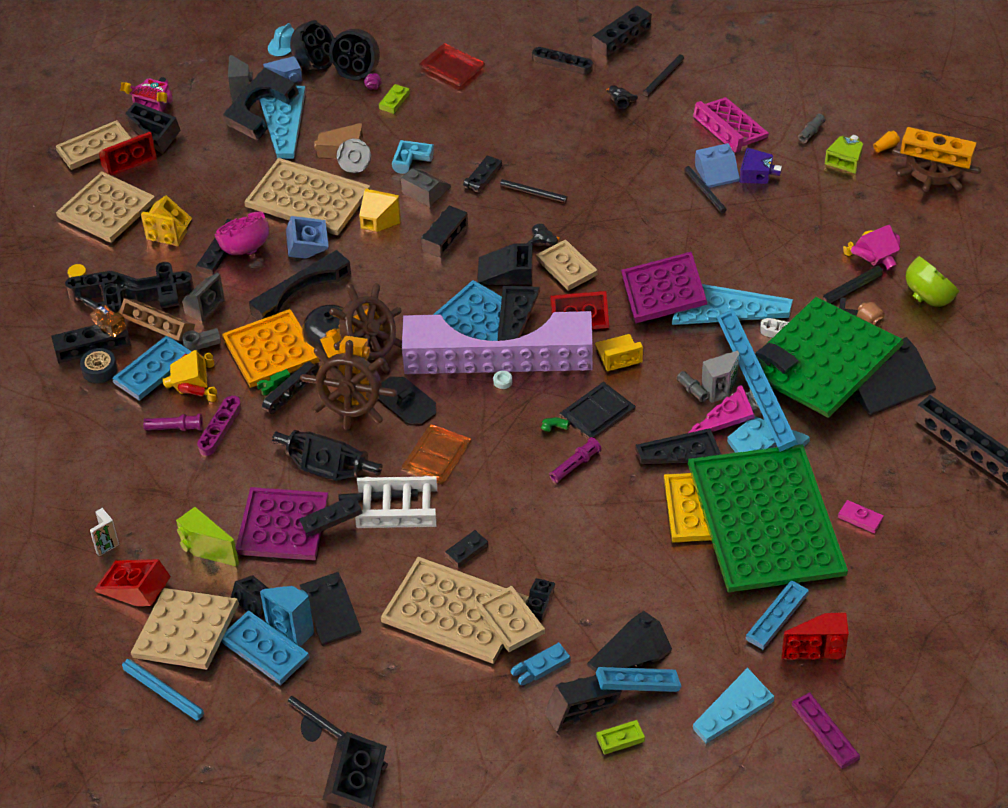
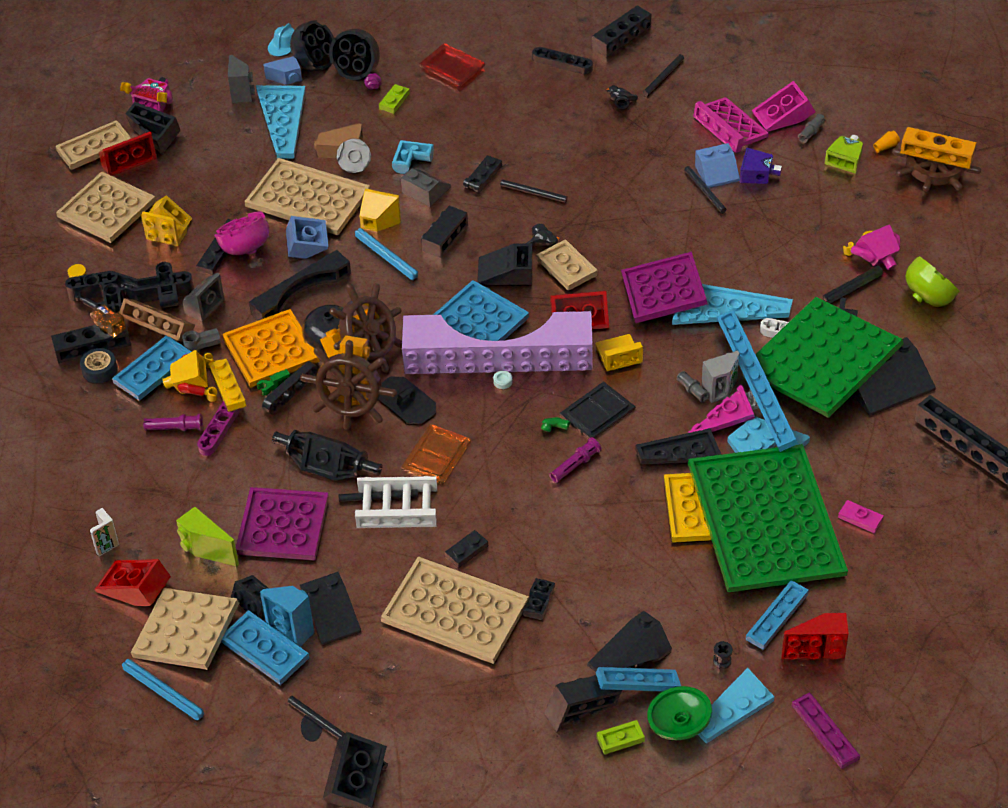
black arch [223,67,299,141] -> none
black plate [300,495,363,538] -> none
tan plate [476,586,545,652] -> none
black wing [498,286,540,341] -> none
dark azure hinge [510,642,571,686] -> none
black slope [755,342,799,374] -> none
nougat head [857,302,885,327] -> none
none -> yellow plate [209,359,247,412]
none -> dark azure axle [355,228,419,280]
none -> green dish [647,686,712,740]
none -> black bush [713,641,733,669]
none -> dark pink slope [751,81,816,132]

